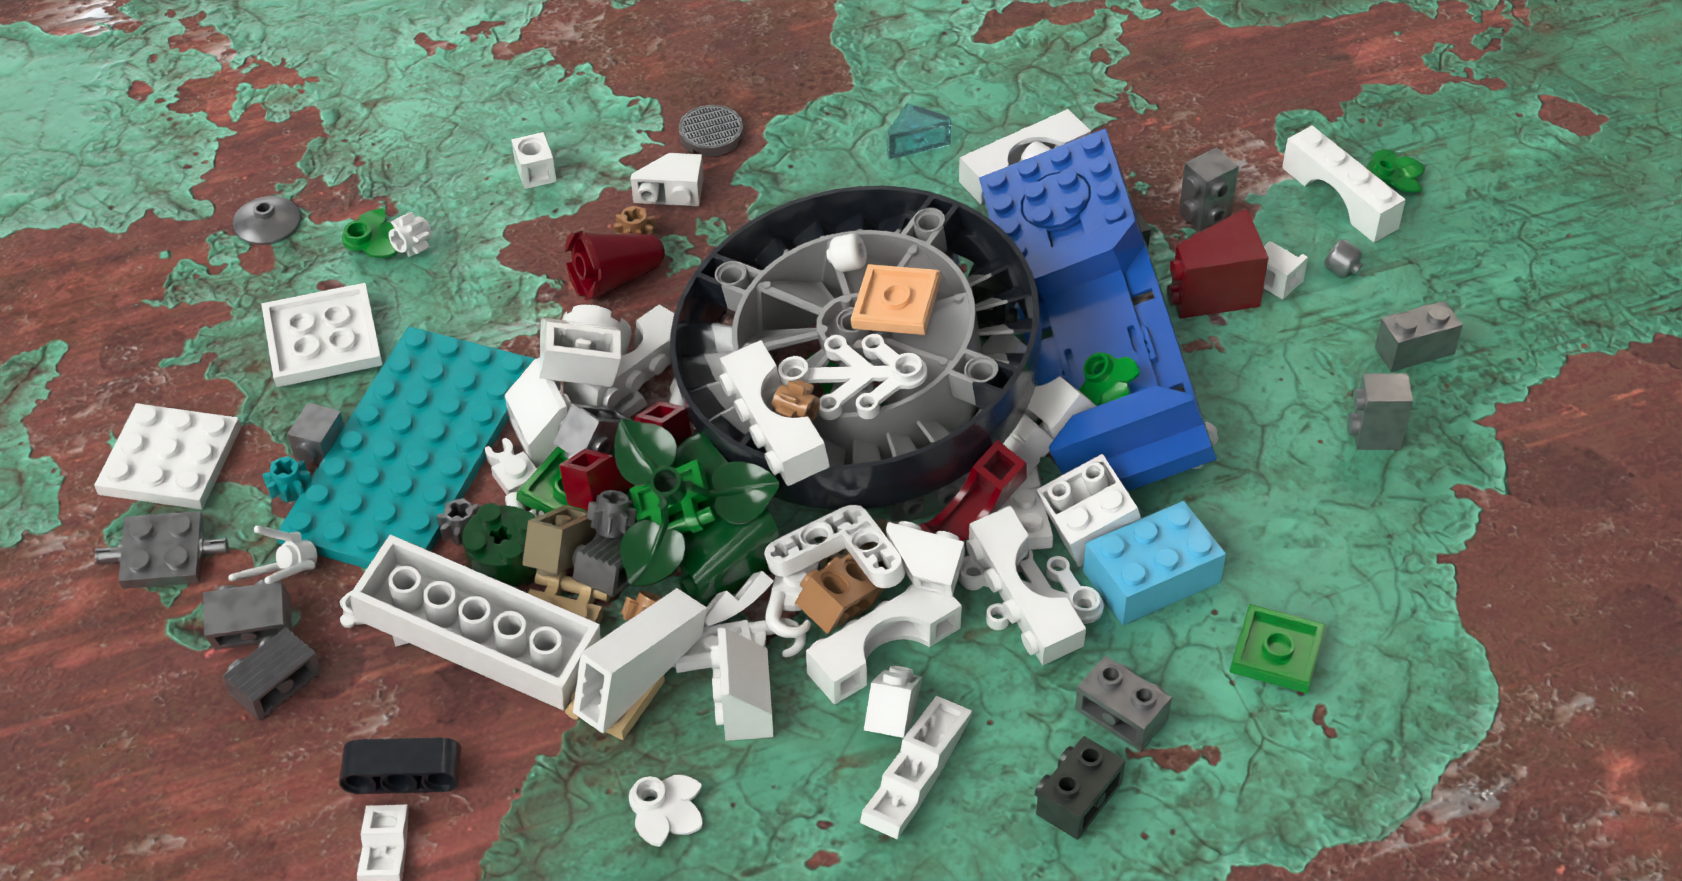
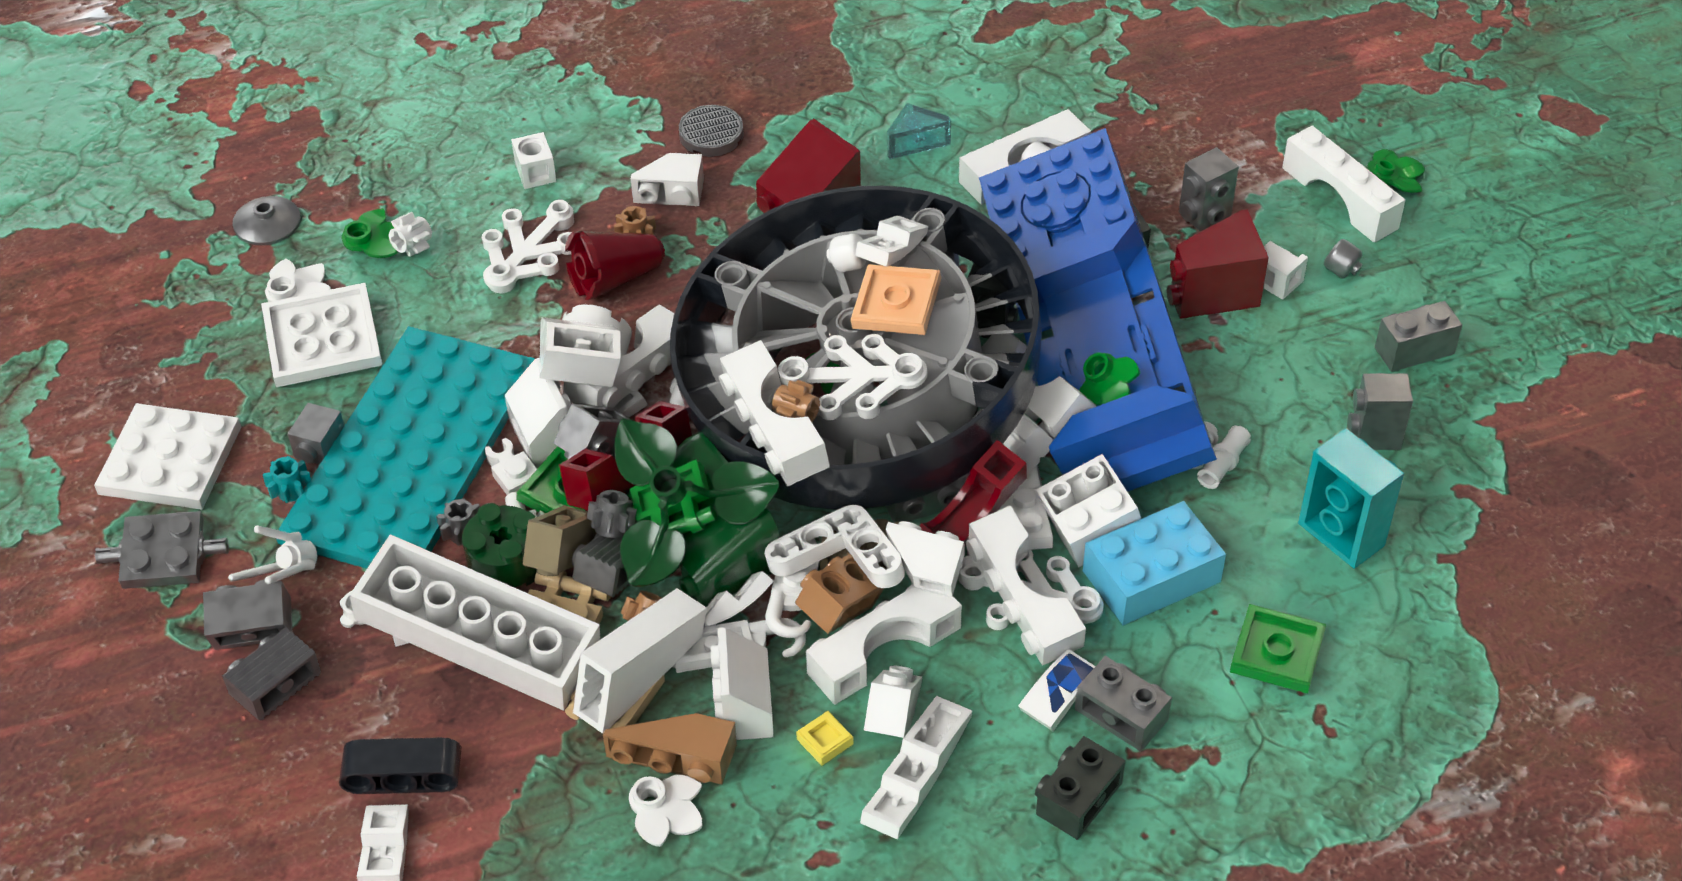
none -> white plate [265,259,331,302]
none -> white plant [482,200,574,293]
none -> medium nougat slope [603,713,737,785]
none -> dark red slope [756,118,861,213]
none -> light yellow tile [796,711,853,766]
none -> white slope [855,216,928,267]
none -> slope [1018,649,1095,731]
none -> white pin [1197,425,1251,489]
none -> teal brick [1298,428,1404,569]

